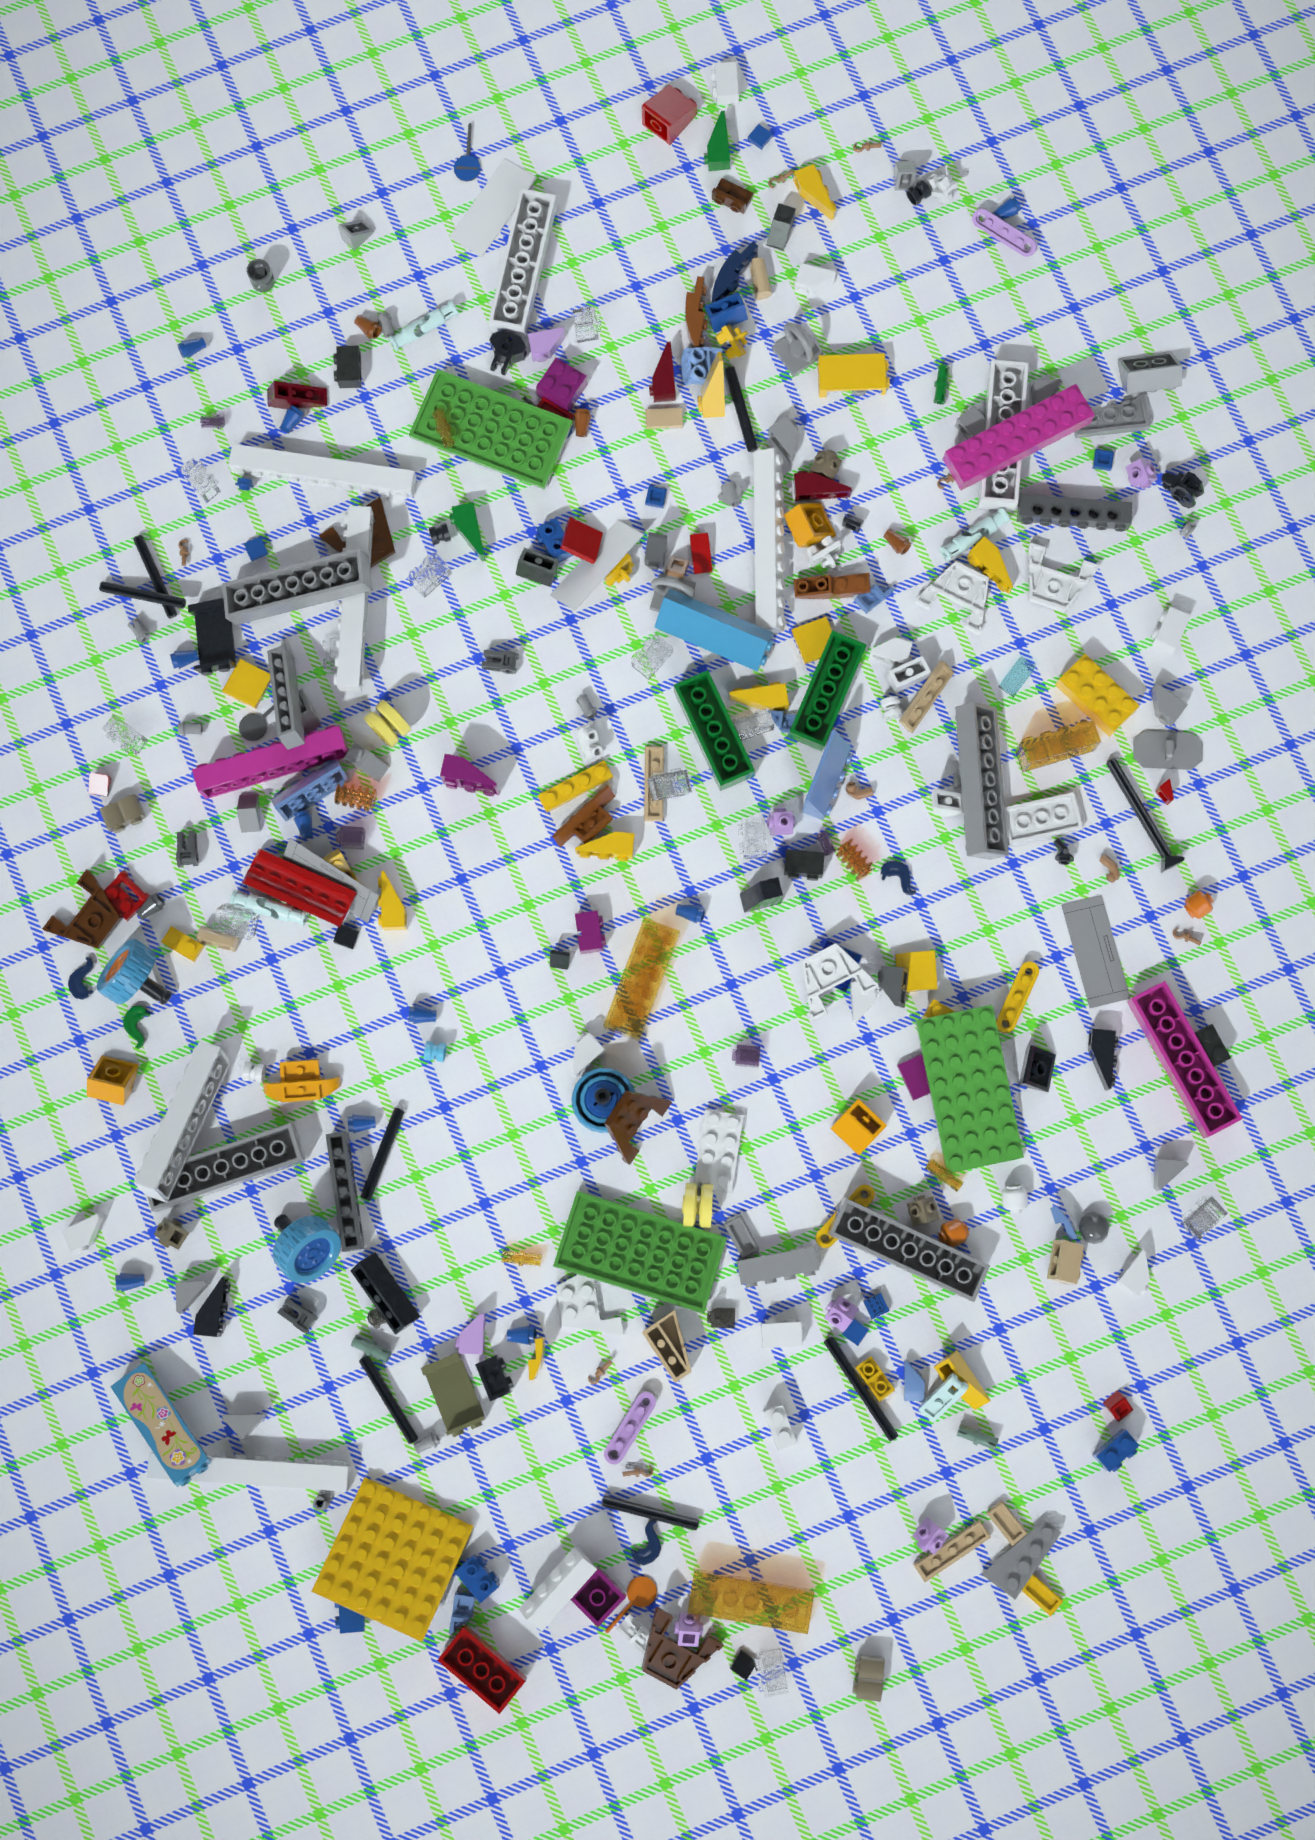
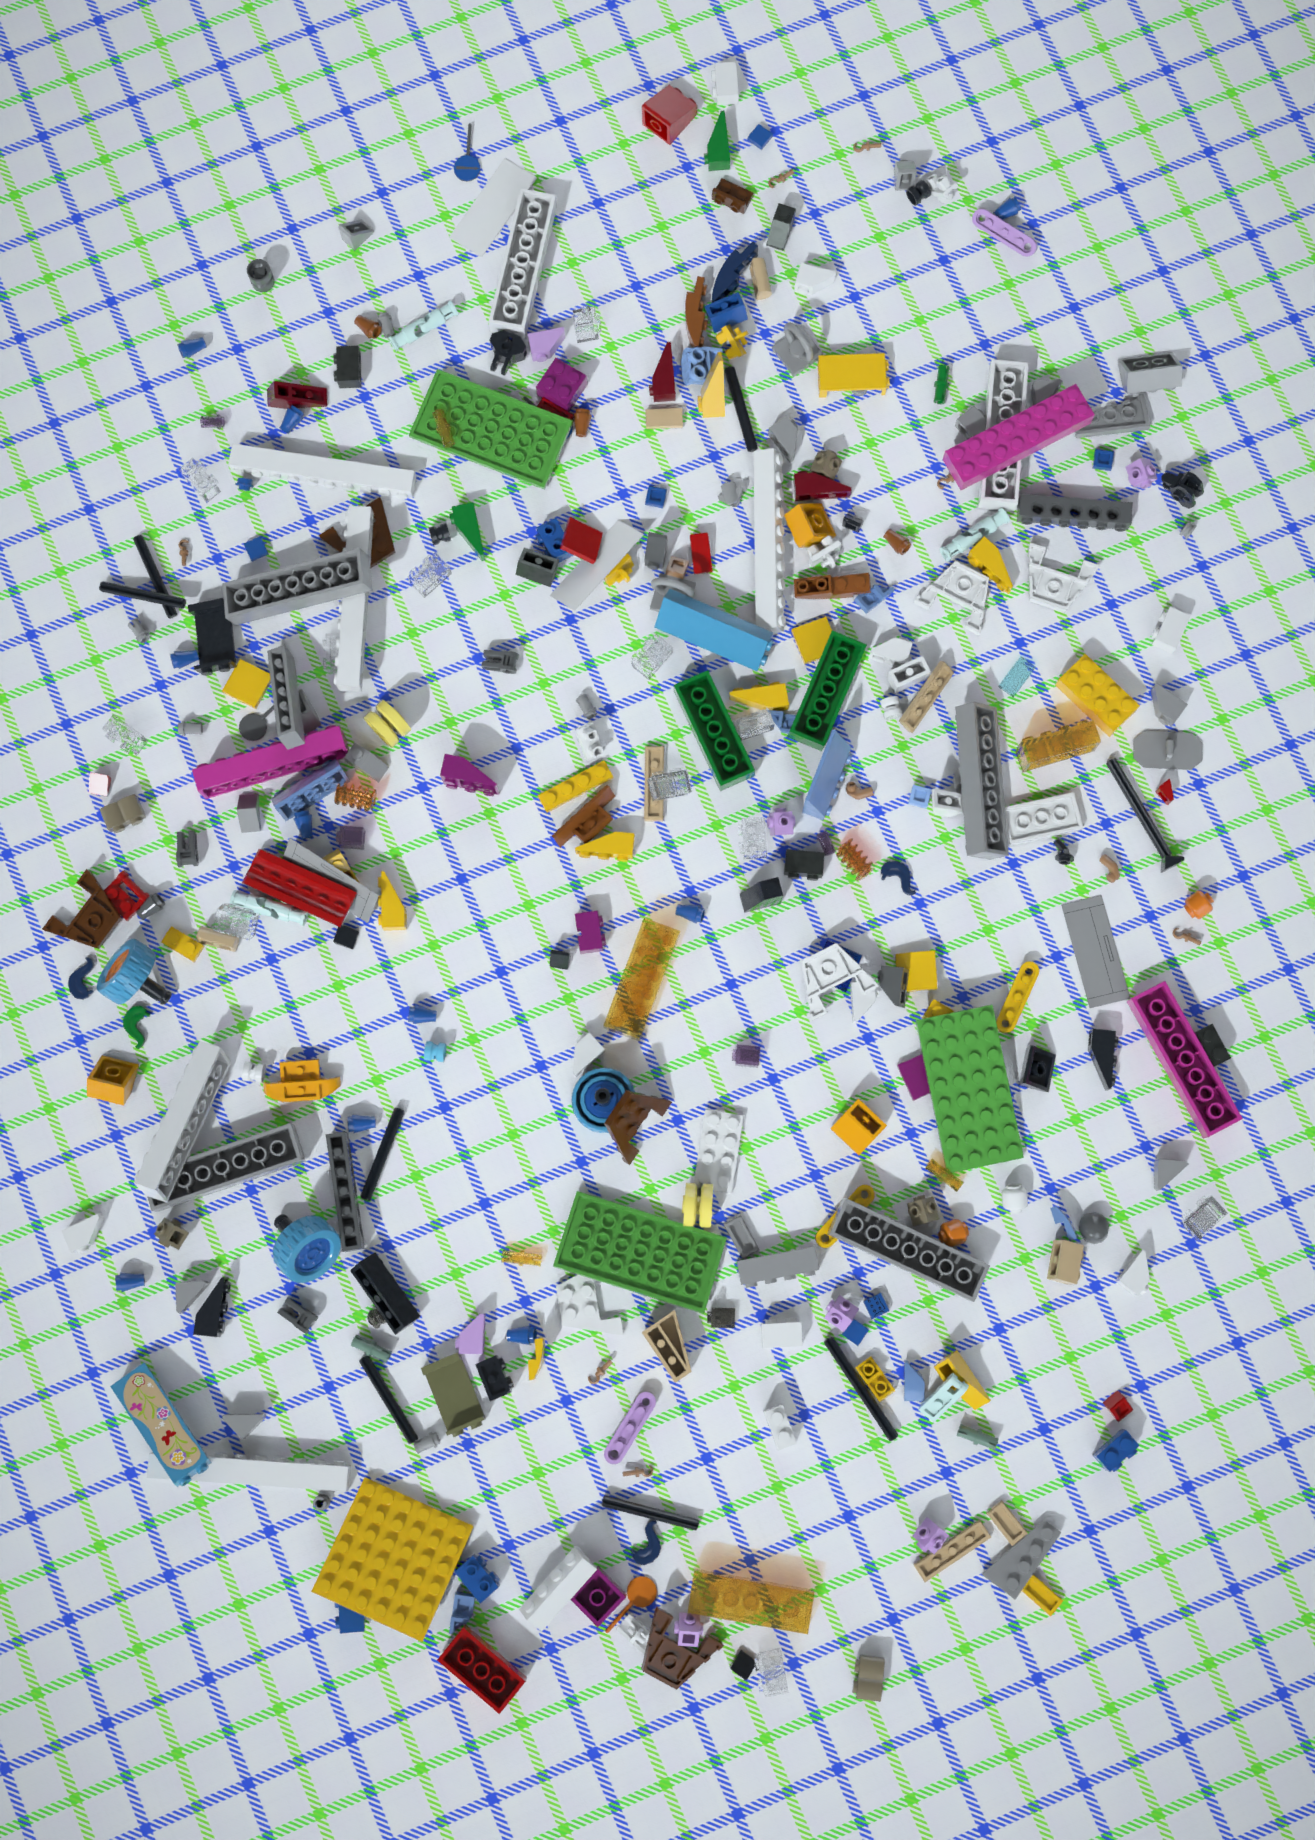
yellow slope [793,164,836,220] -> none
none -> light blue plate [908,785,932,809]

